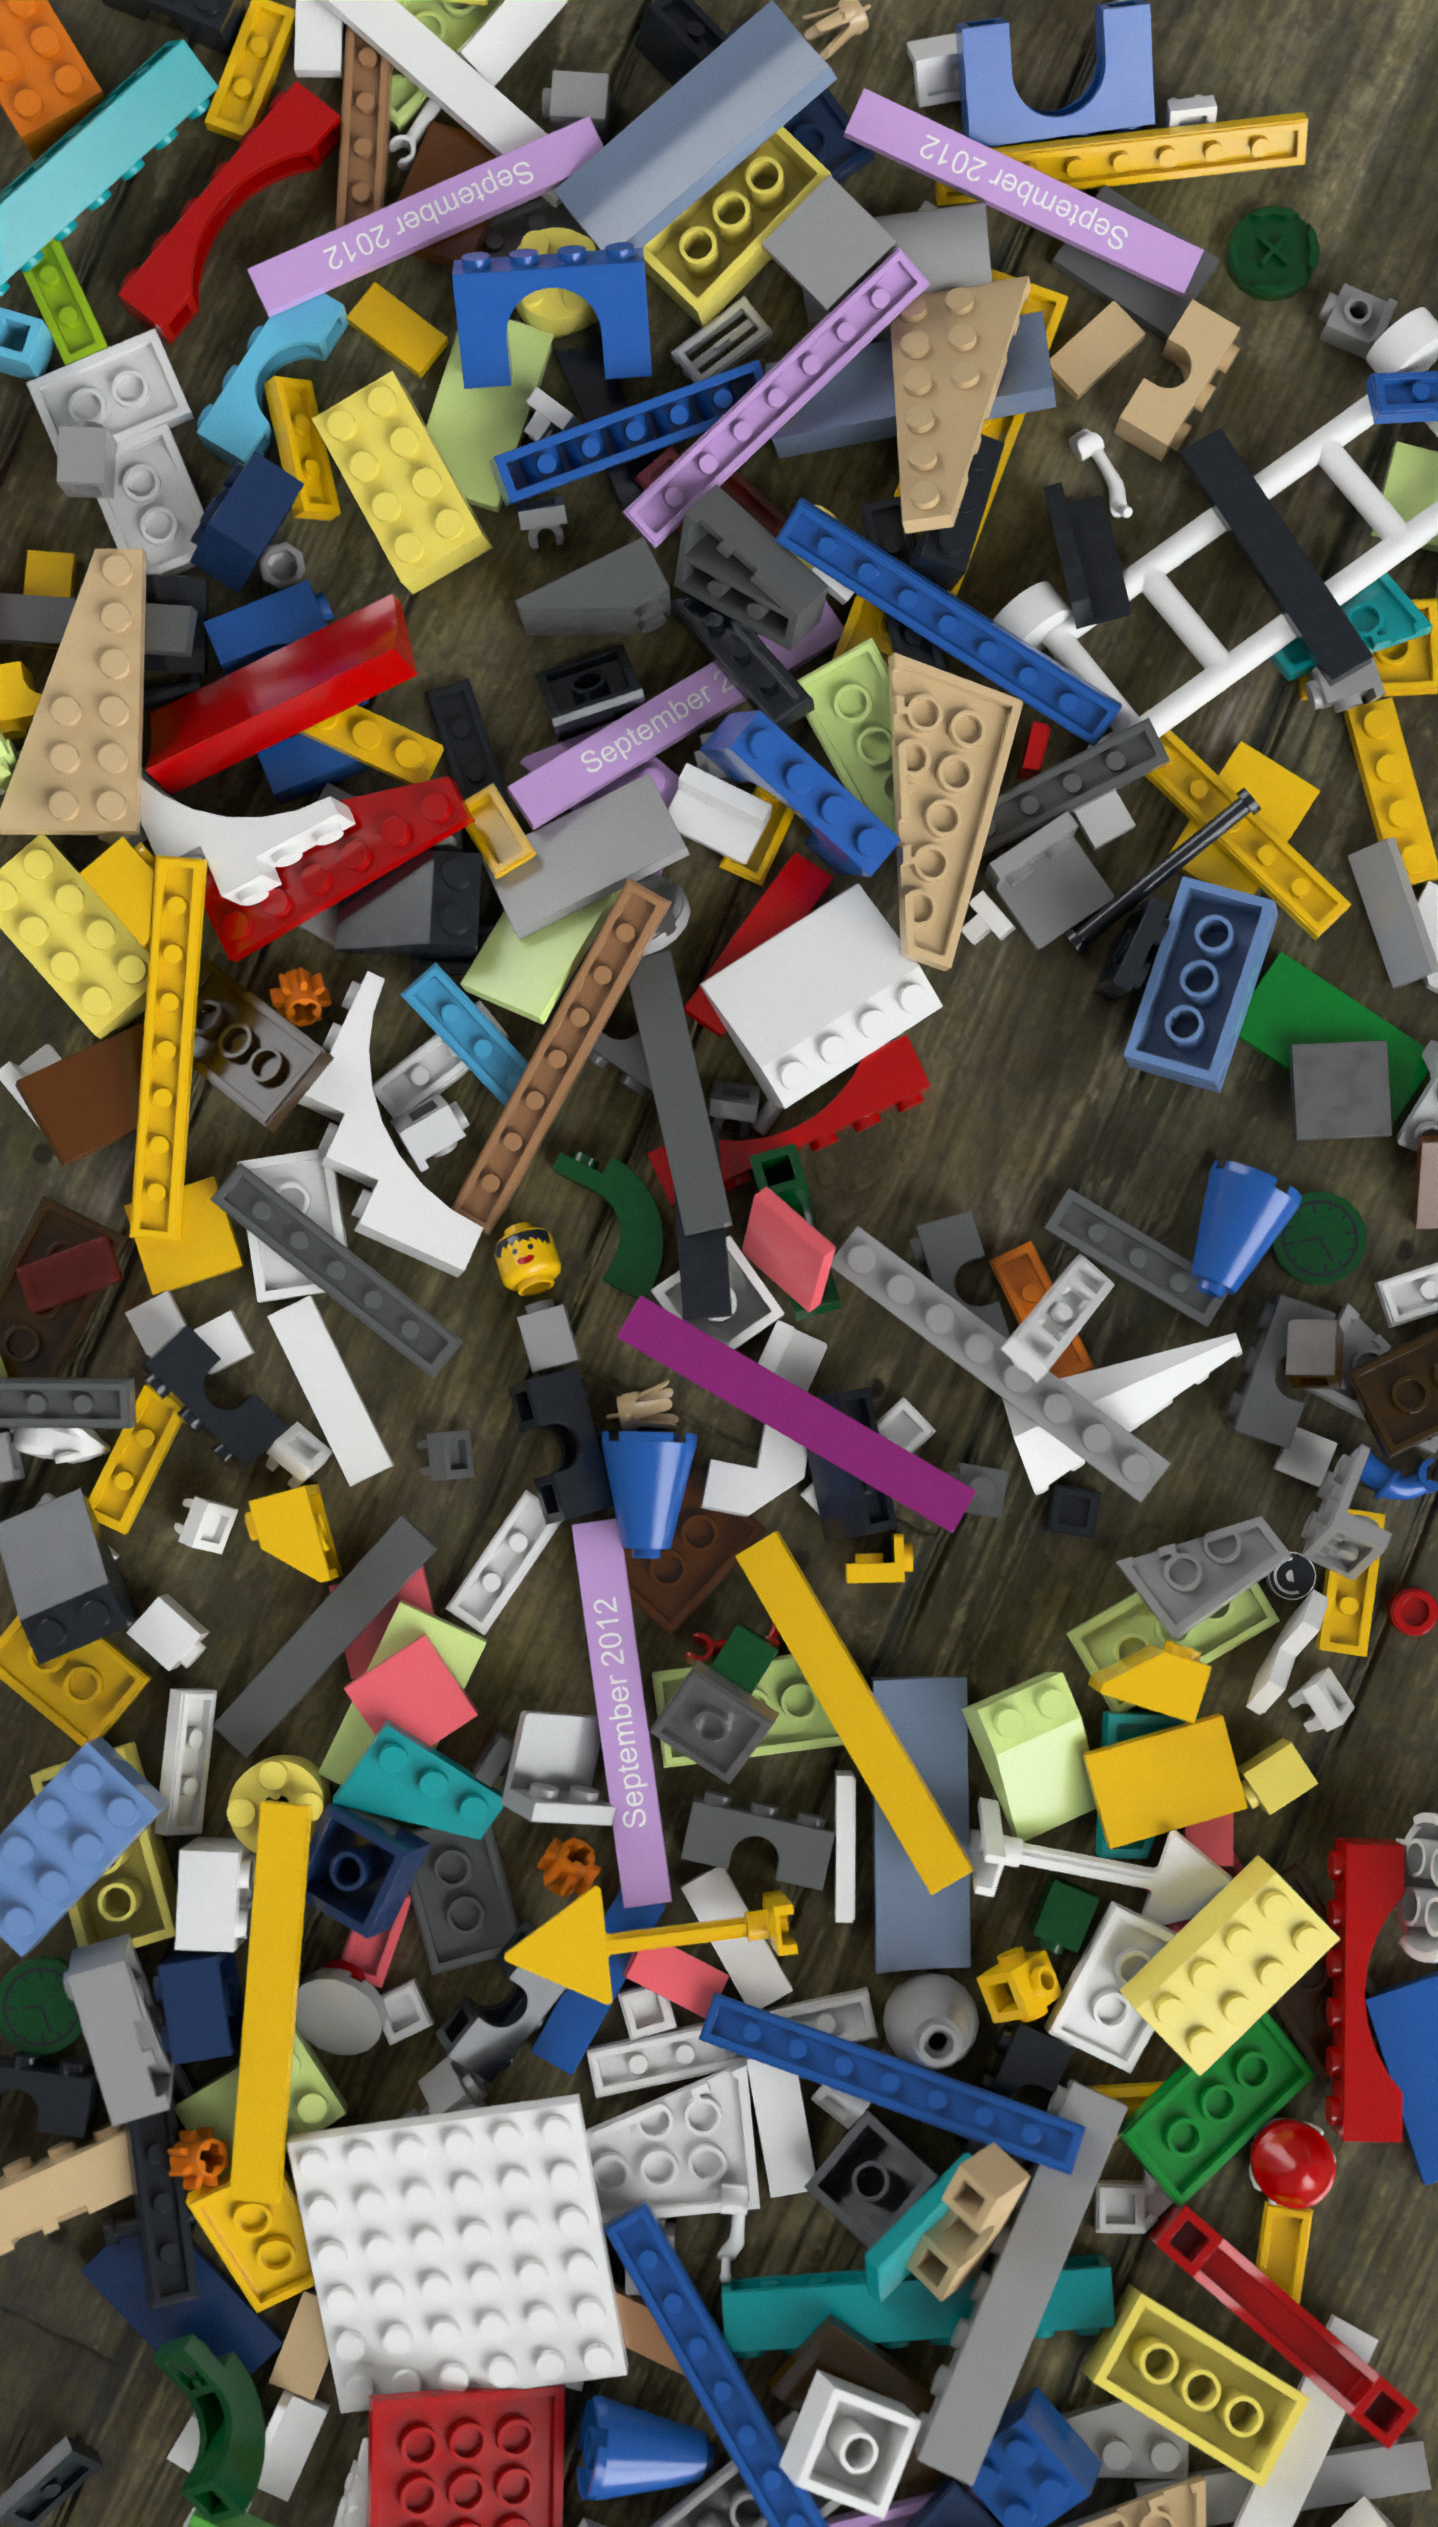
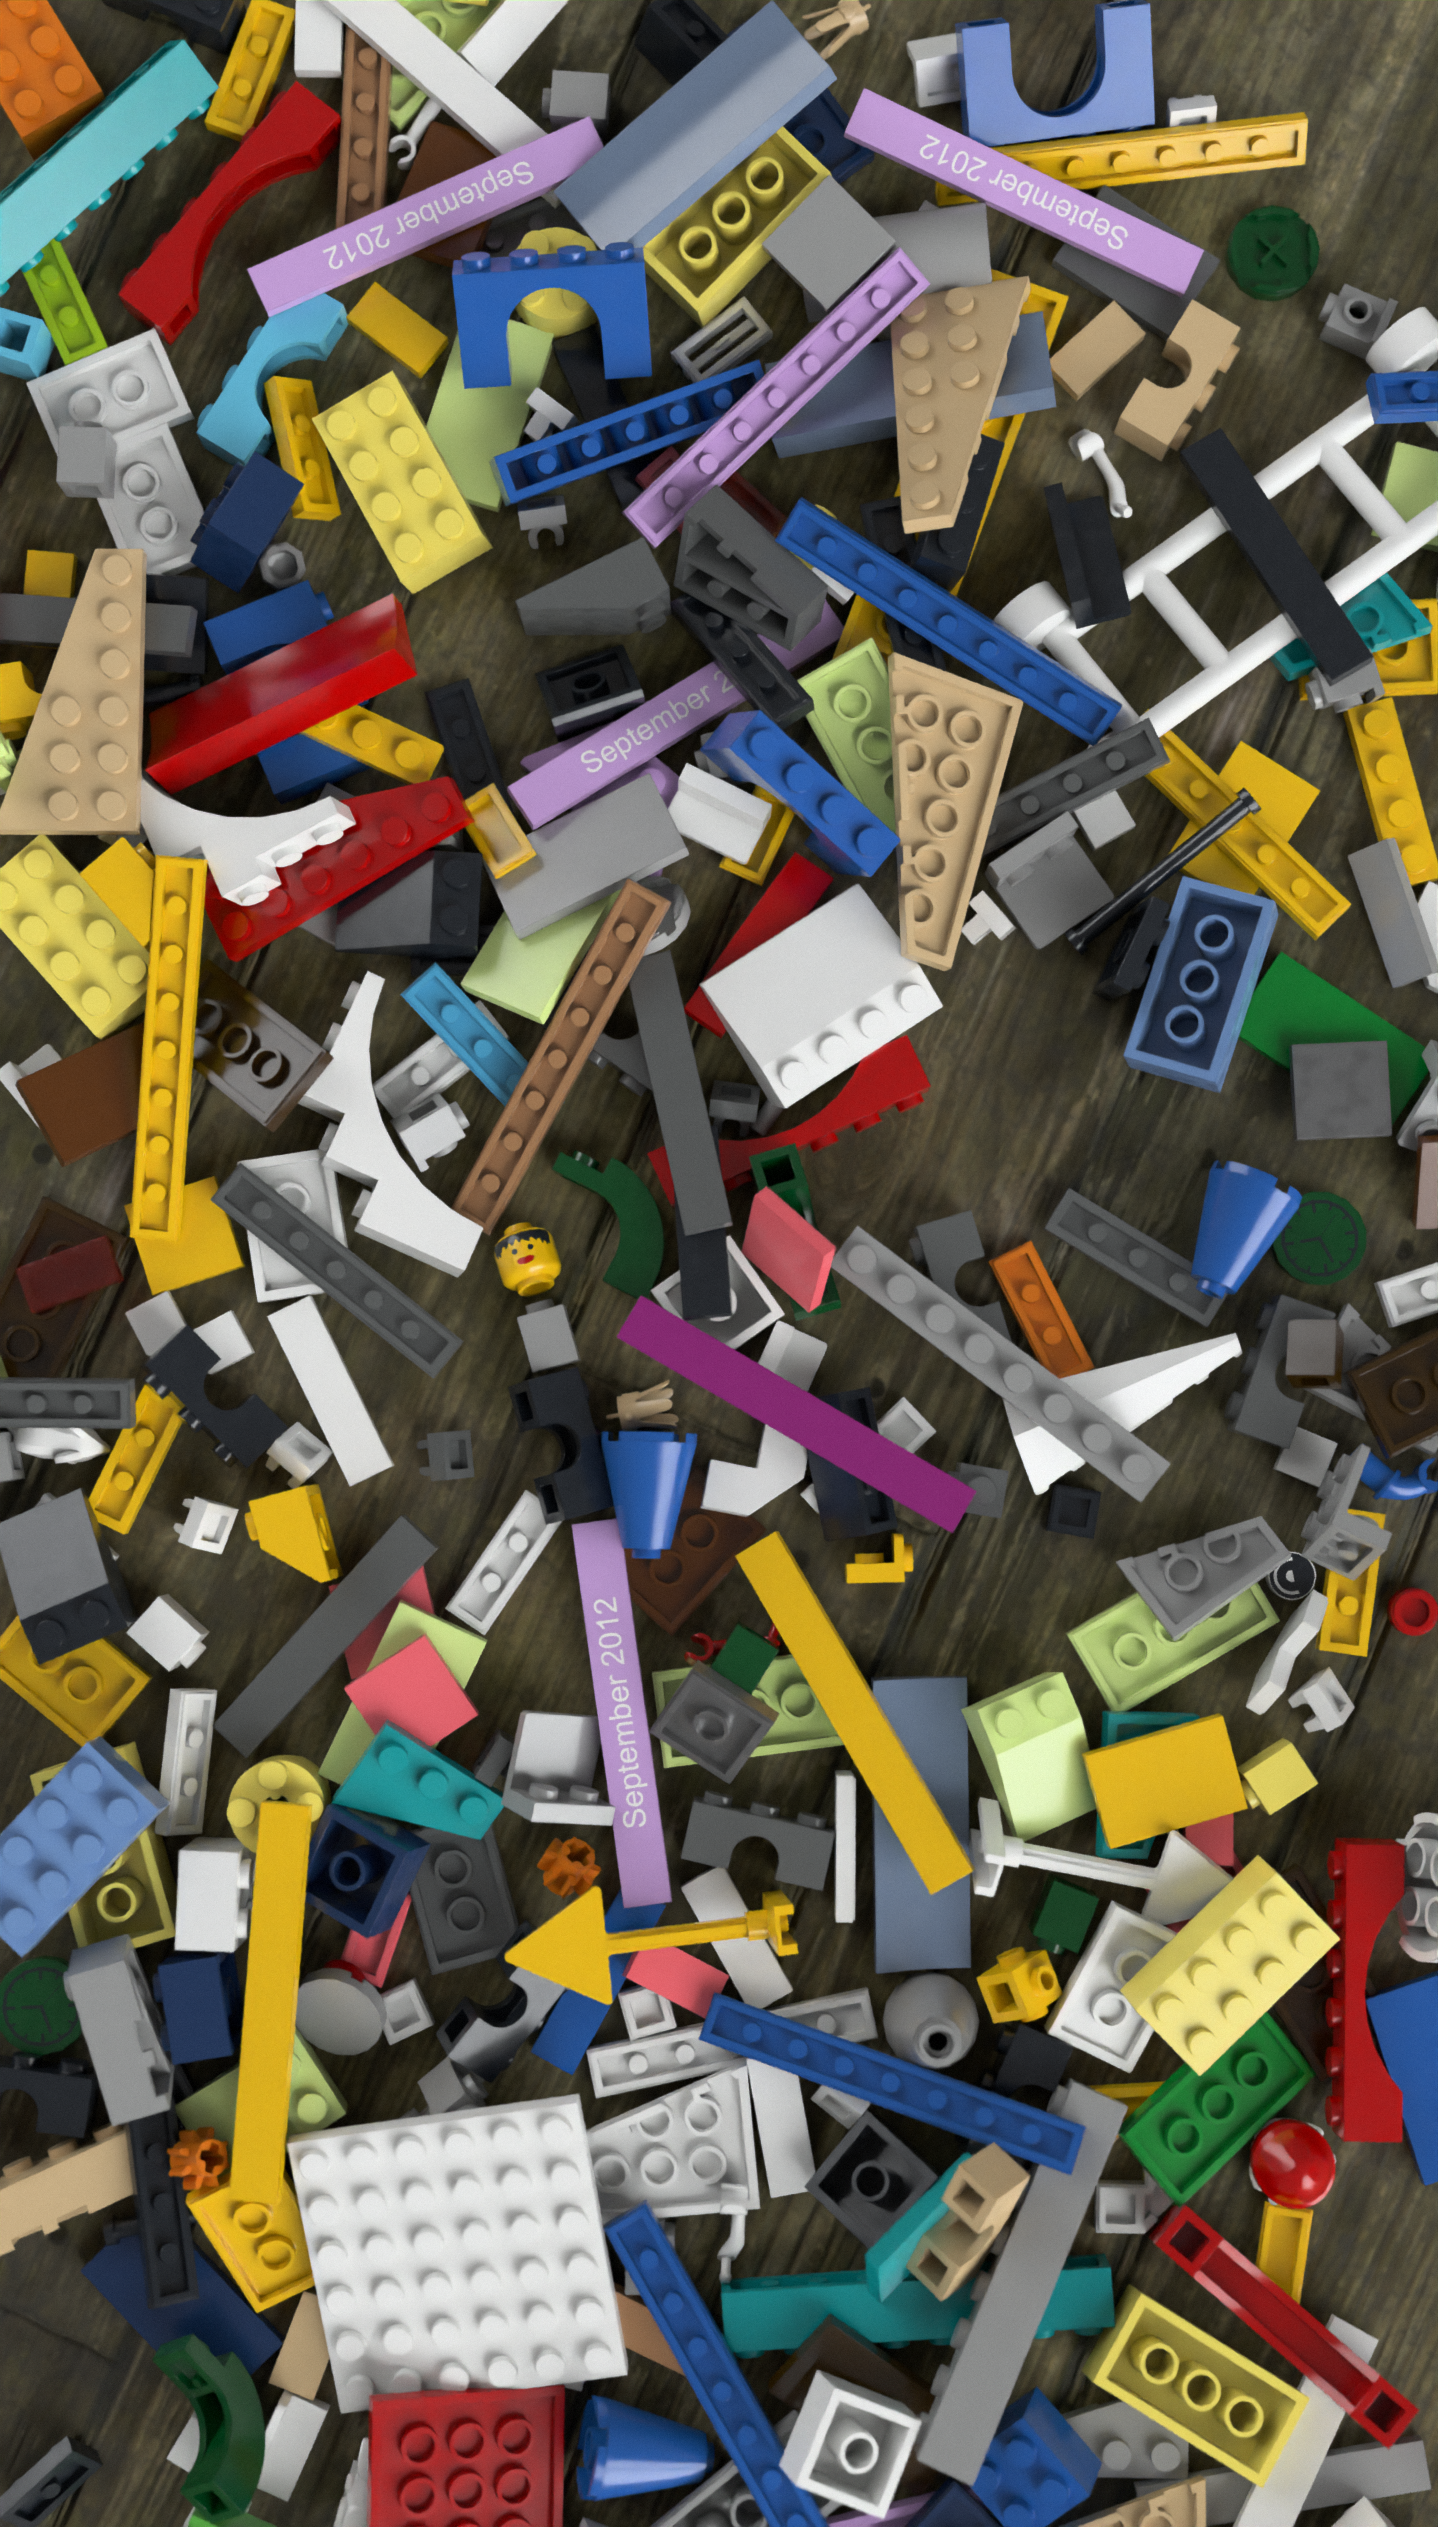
orange gear [269,967,331,1027] -> none
white plate [1001,1253,1115,1382] -> none
red tile [1018,721,1051,780] -> none
yellow slope [1088,1640,1212,1723] -> none

